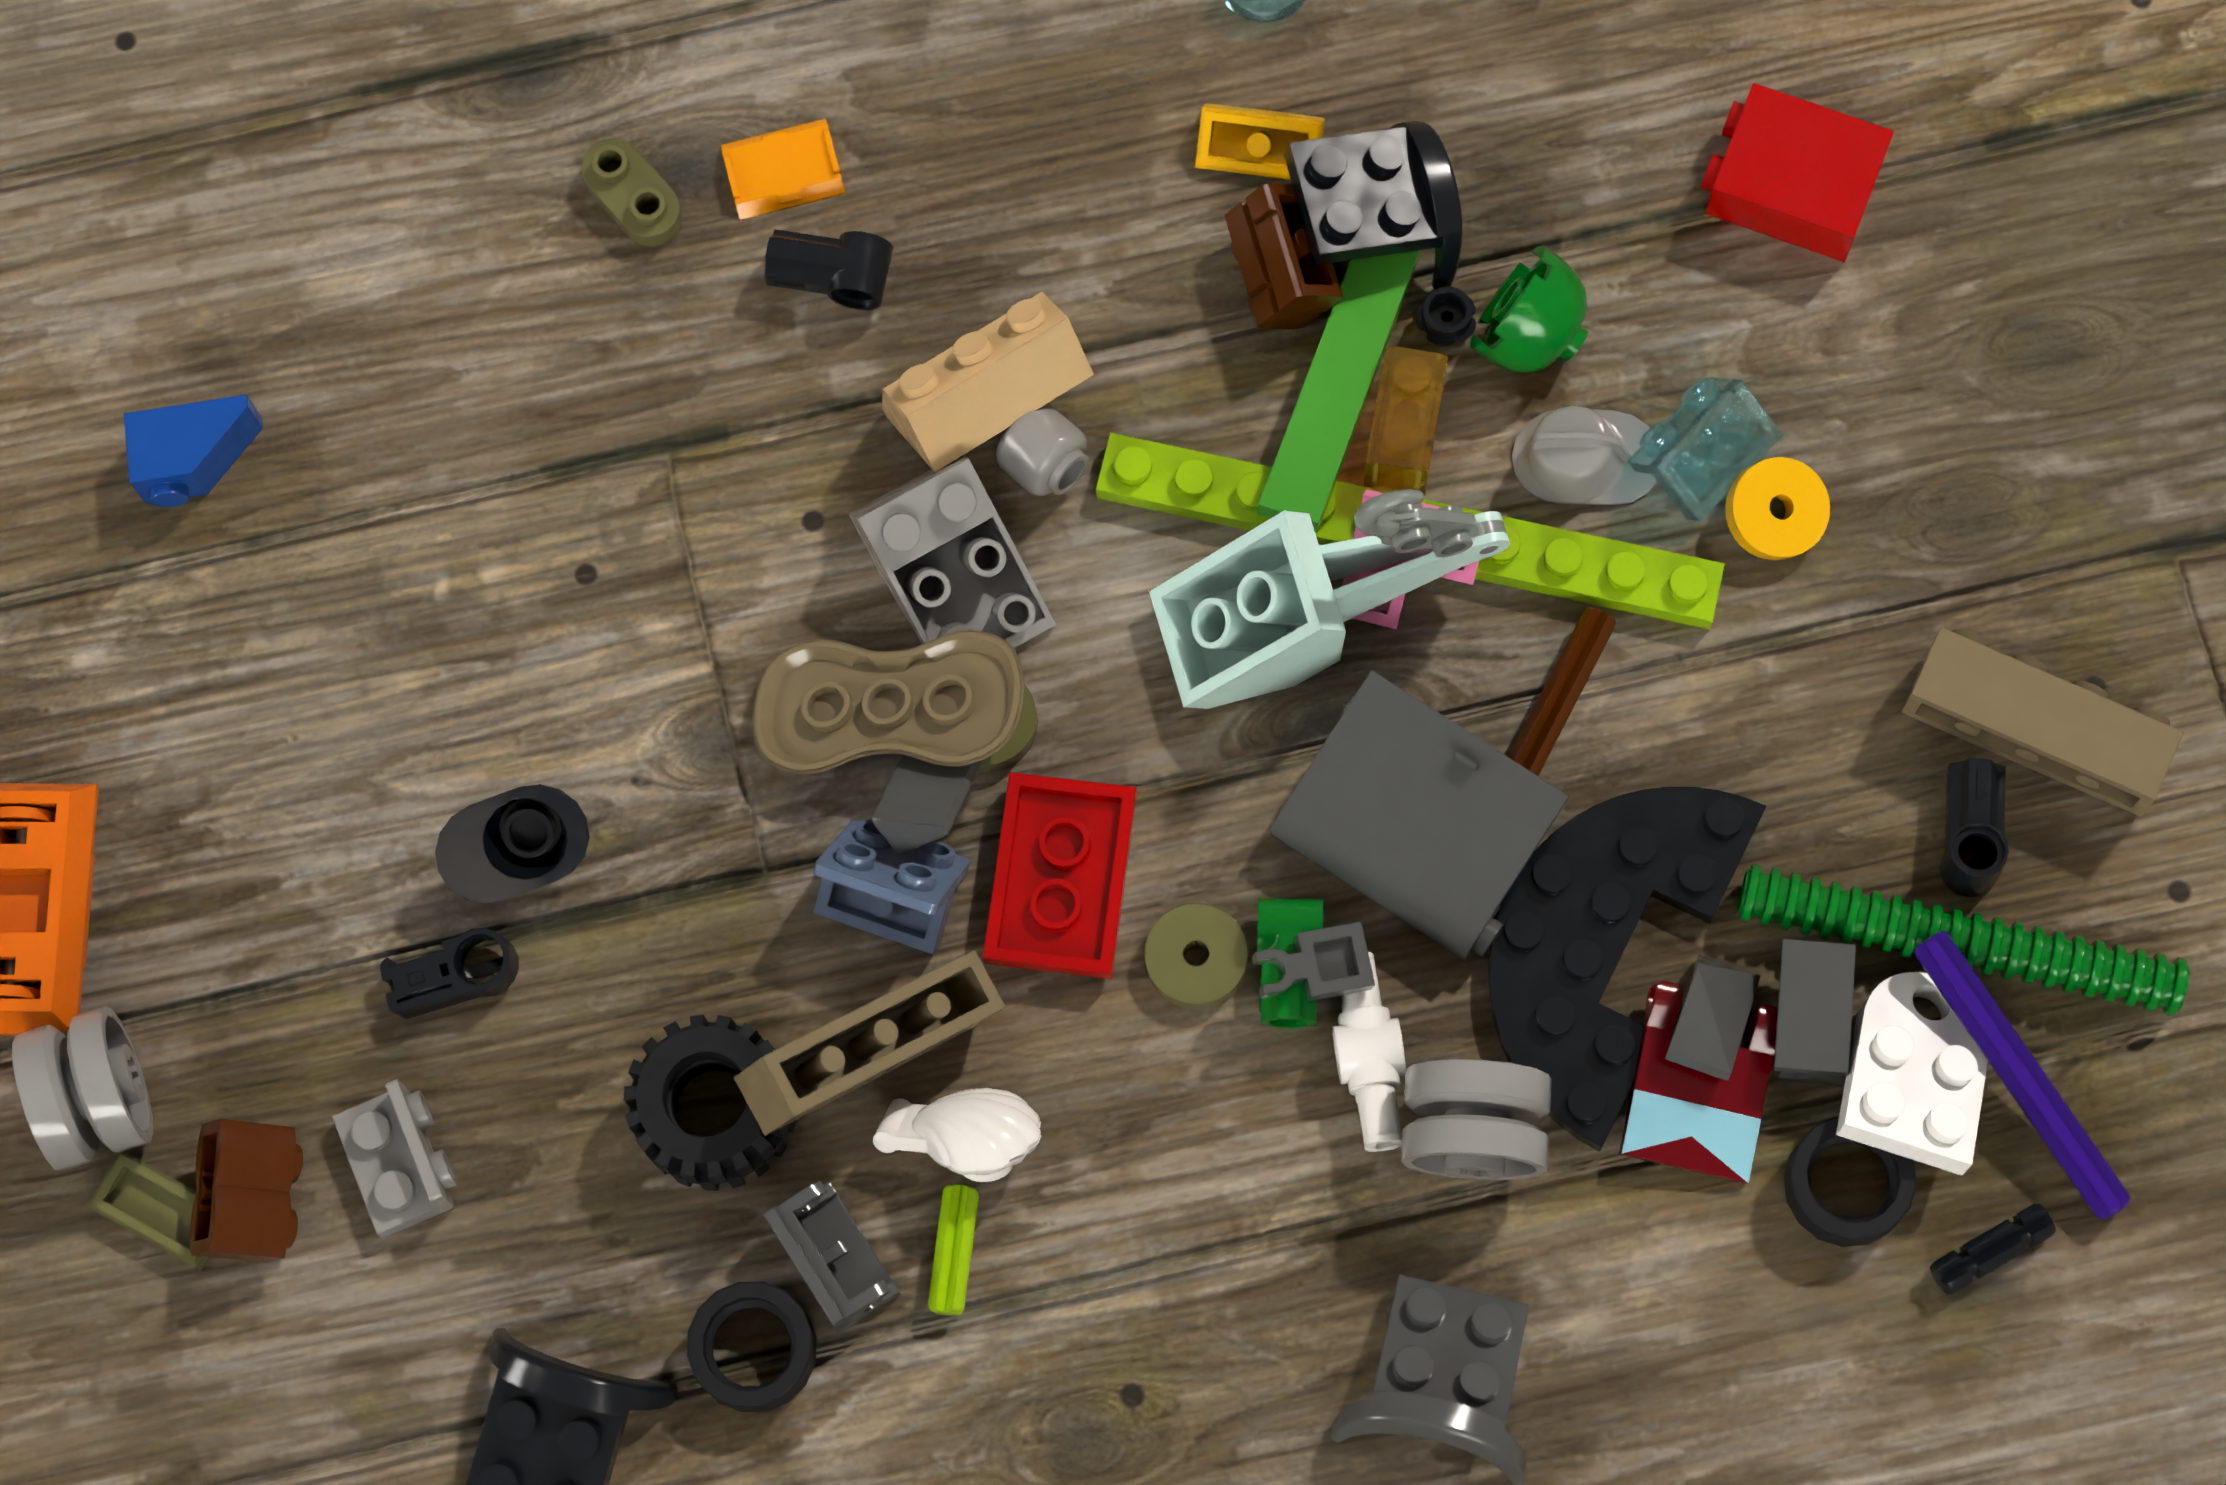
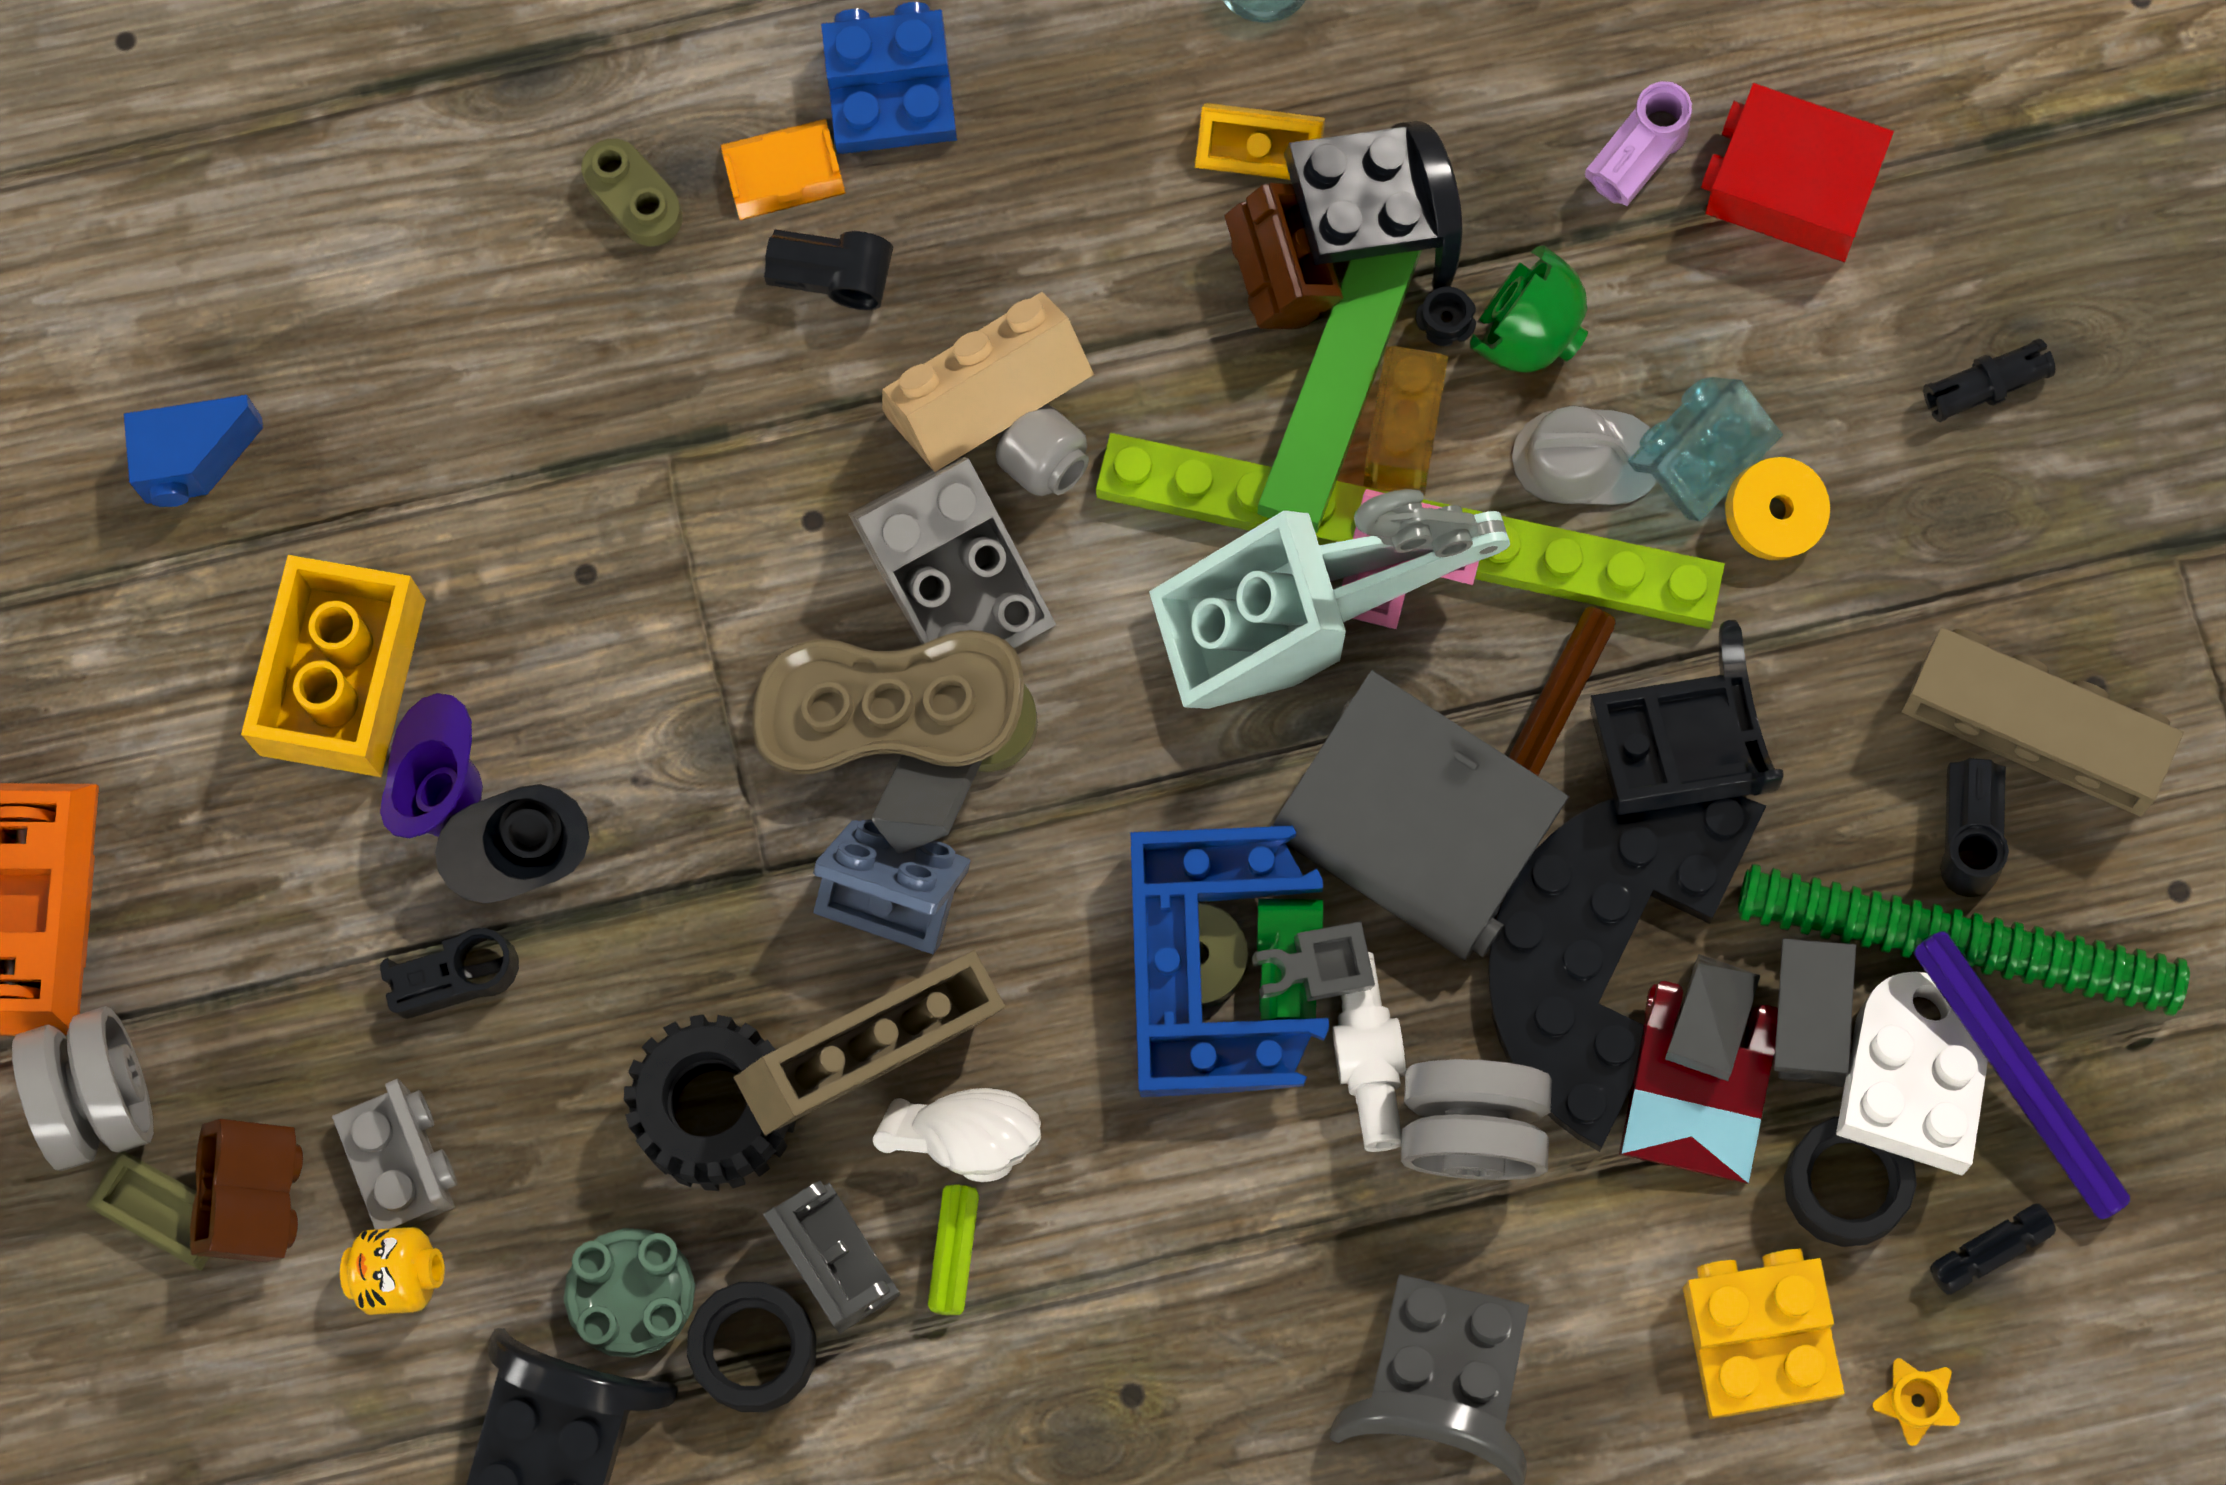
red plate [983,772,1137,979] -> none
none -> yellow brick [241,555,426,777]
none -> yellow head [340,1227,445,1315]
none -> dark purple piece [380,693,483,839]
none -> sand green dish [564,1228,695,1358]
none -> blue plate [821,2,957,154]
none -> blue wedge [1130,826,1329,1097]
none -> lavender piece [1585,81,1692,206]
none -> black piece [1590,620,1784,815]
none -> yellow plate [1683,1249,1845,1419]
none -> yellow plate [1873,1358,1960,1446]
none -> black pin [1923,338,2056,422]

